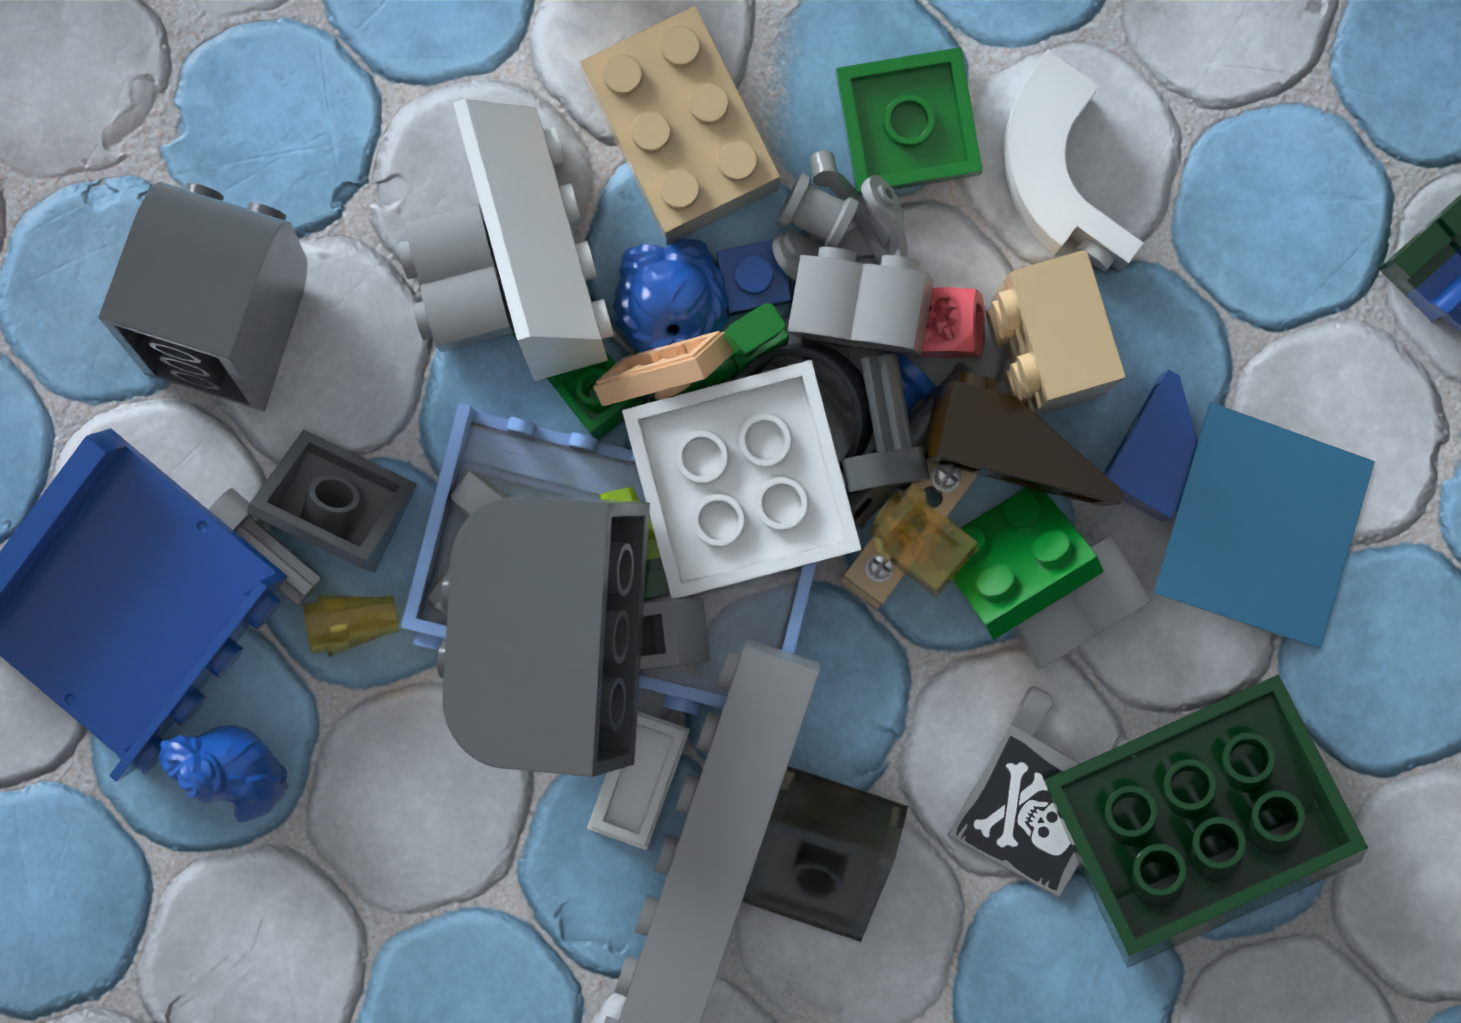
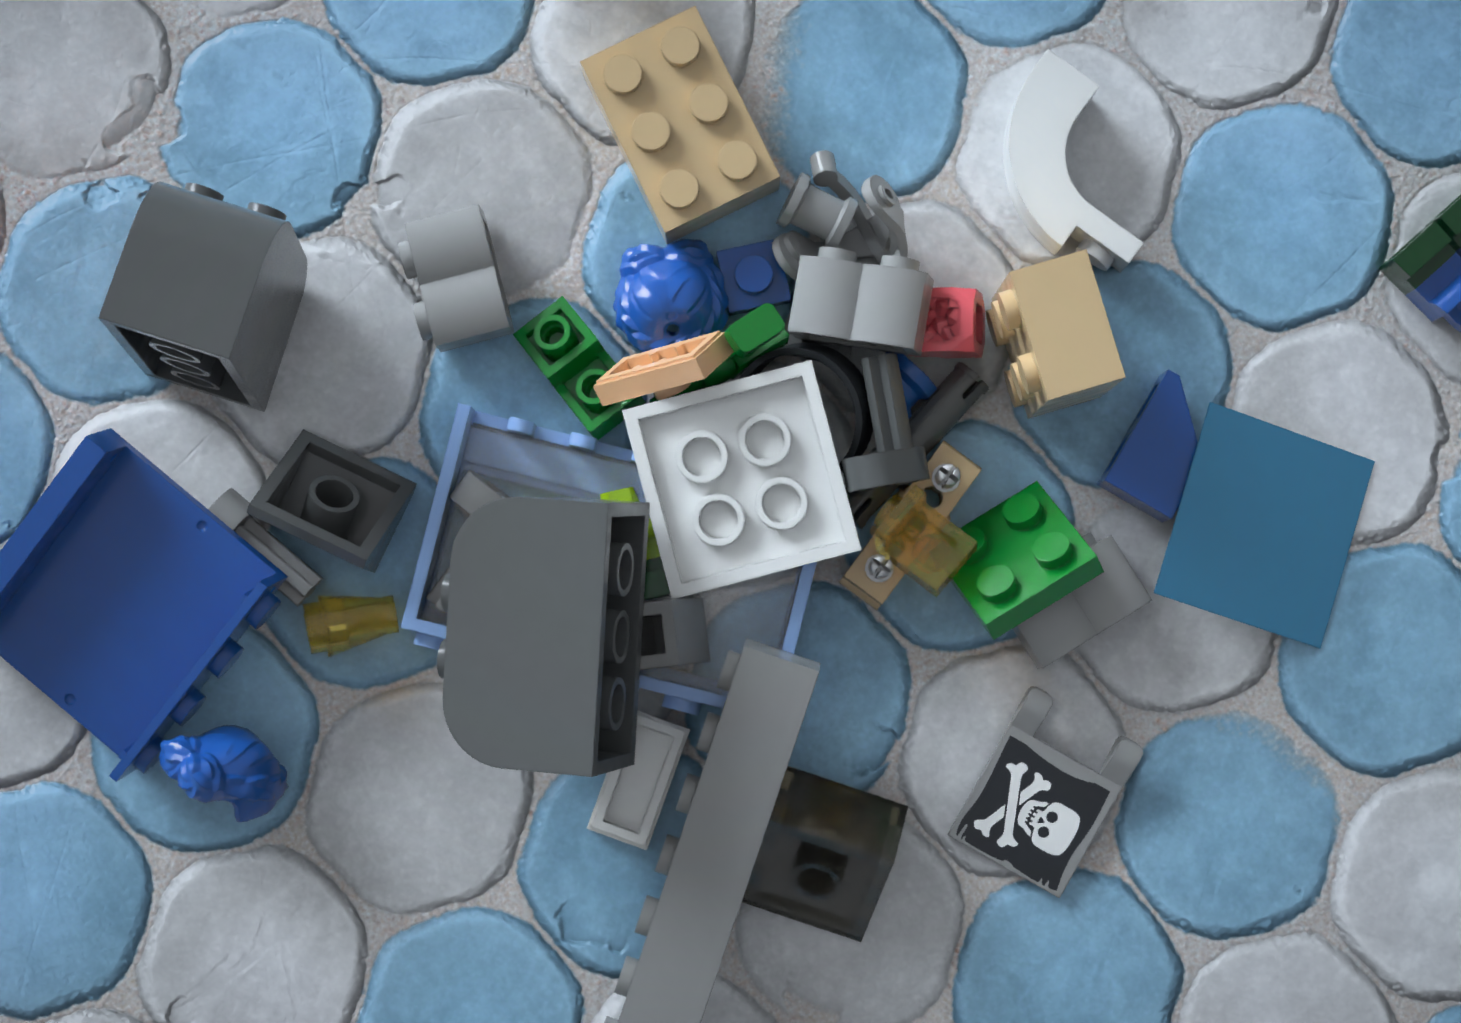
white slope [453,99,614,381] -> none
green plate [835,47,983,196] -> none
dark brown slope [924,373,1124,507] -> none
dark green slope [1044,674,1368,968] -> none

